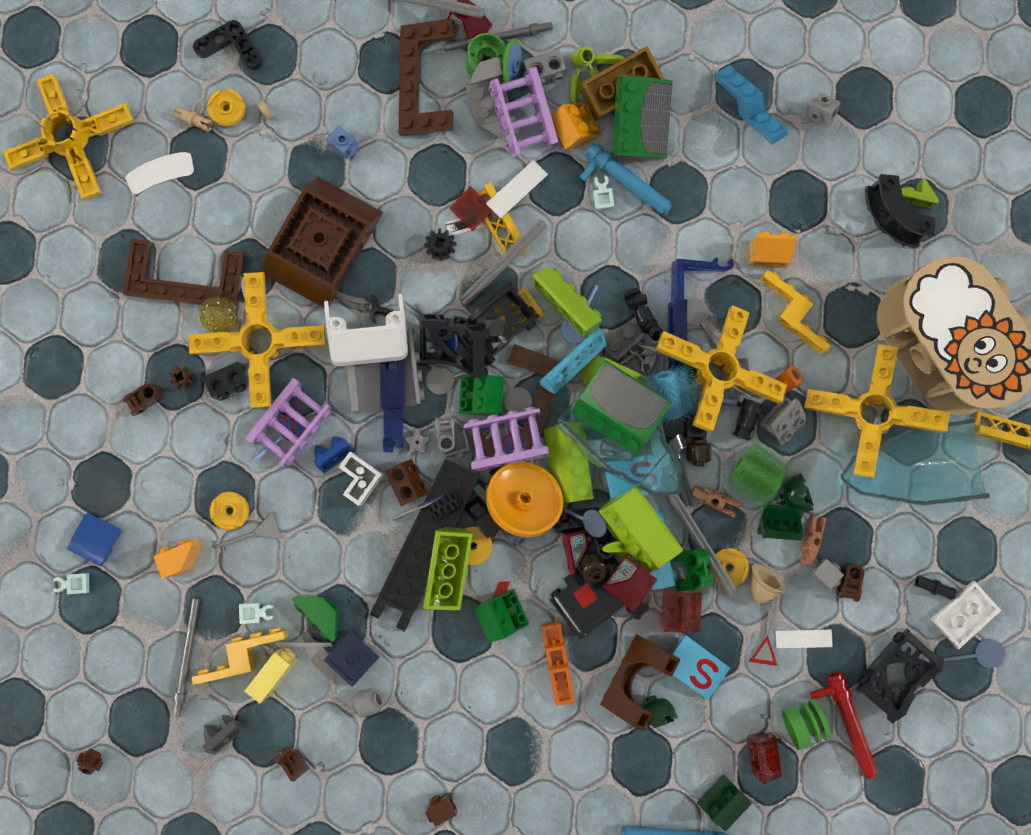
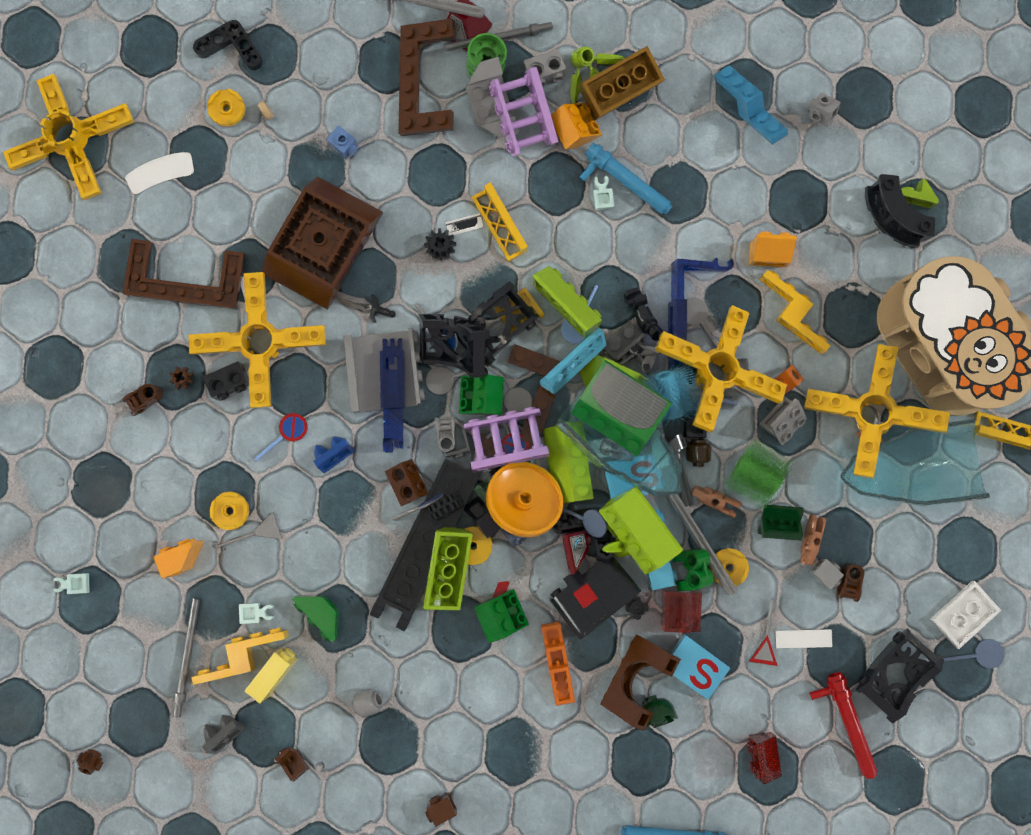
blue slope [67,513,122,567] -> none
tan pin [173,106,213,132] -> none
clear yellow tile [199,296,238,333] -> none
lavender fence [245,378,332,467] -> none
white sticker [275,643,333,647] -> none
white windscreen [324,294,408,366] -> none
dark blue plate [324,630,380,687] -> none
white brick [339,452,384,506] -> none
light grey plate [405,430,430,453] -> none
clear red piece [449,186,493,232] -> none
light grey axle [460,219,547,305] -> none
white sticker [486,160,548,218] -> none
wheel [503,39,522,91] -> none
dark brown head [580,554,608,584] -> none
dark red slope [602,555,658,612] -> none
slope [612,75,673,158] -> none
dark green bracket [697,775,752,831] -> none
black piece [732,398,767,441] -> none
tan piece [750,563,786,605] -> none
dark green cylinder [779,473,814,513] -> none
bright green wheel [781,698,831,750] -> none
black pin [914,575,957,600] -> none

